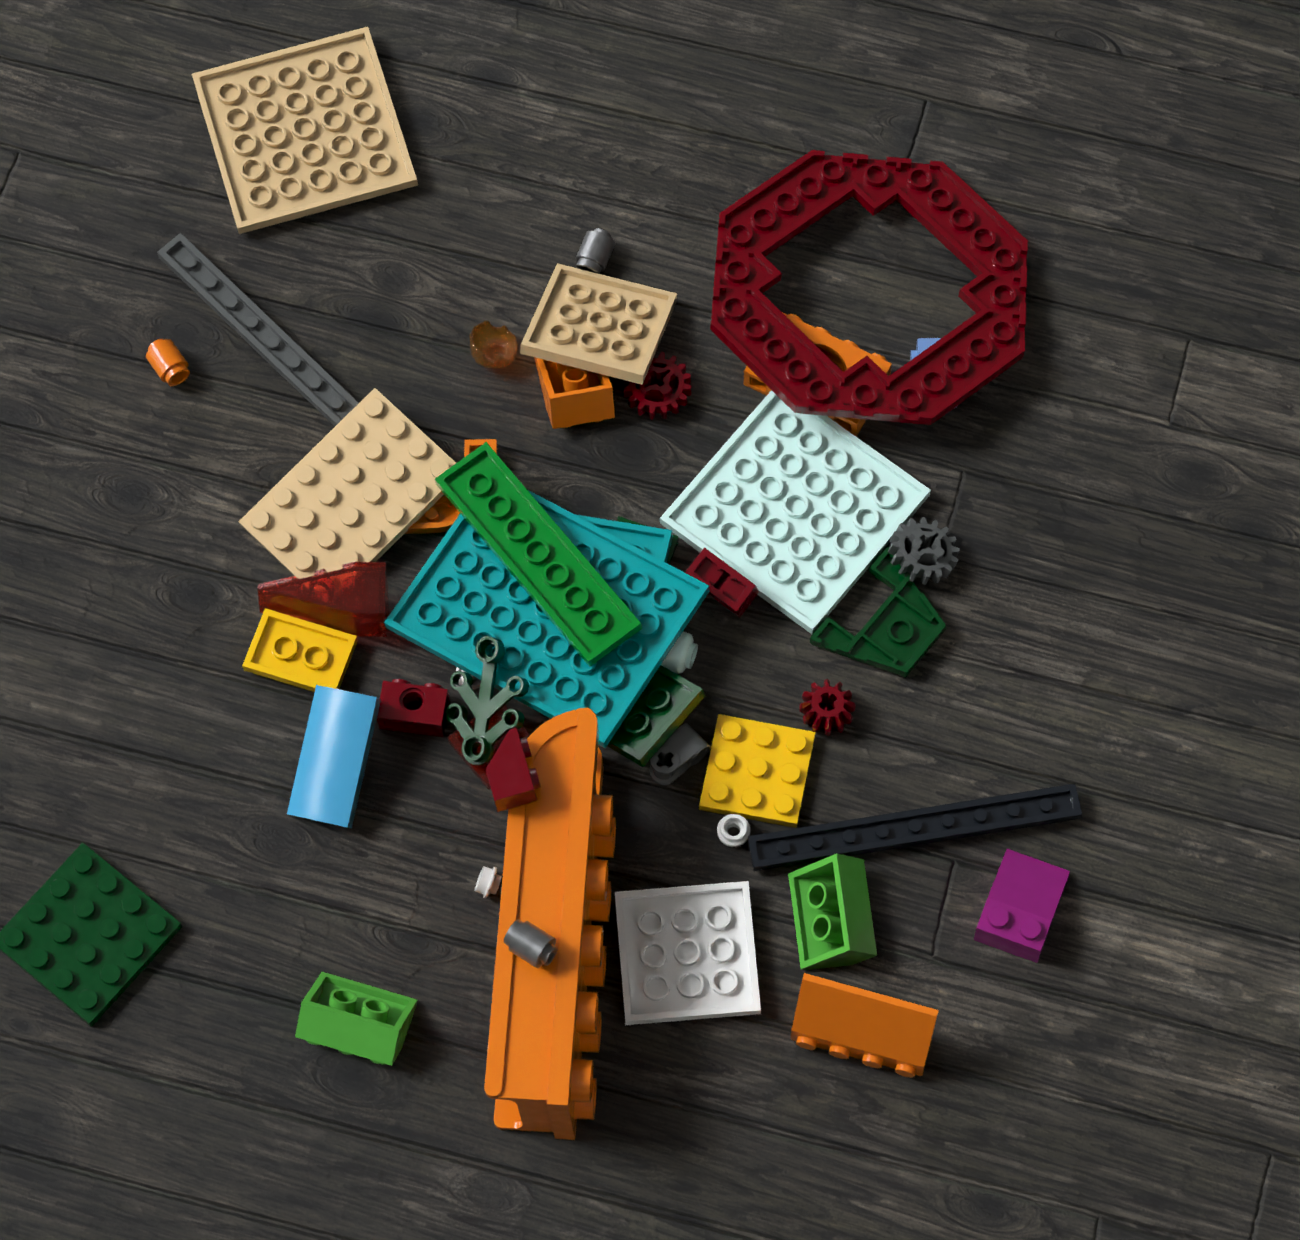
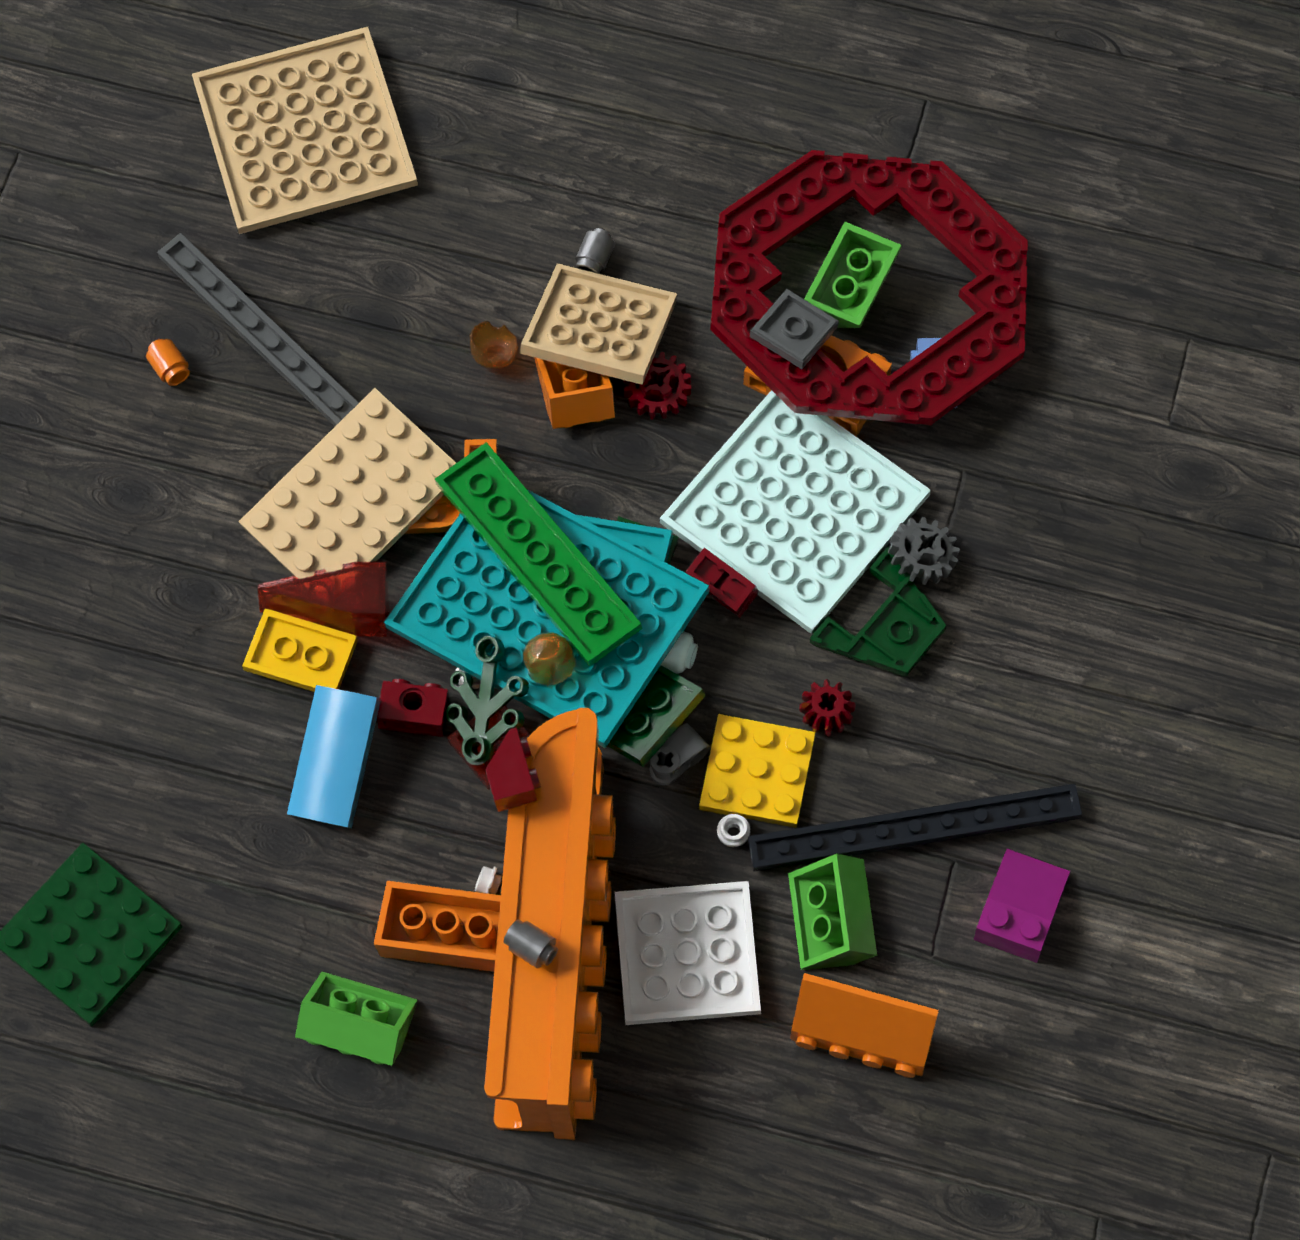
none -> orange brick [374,881,501,972]
none -> hair [523,632,575,686]
none -> dark grey tile [750,289,839,369]
none -> bright green slope [804,222,902,328]

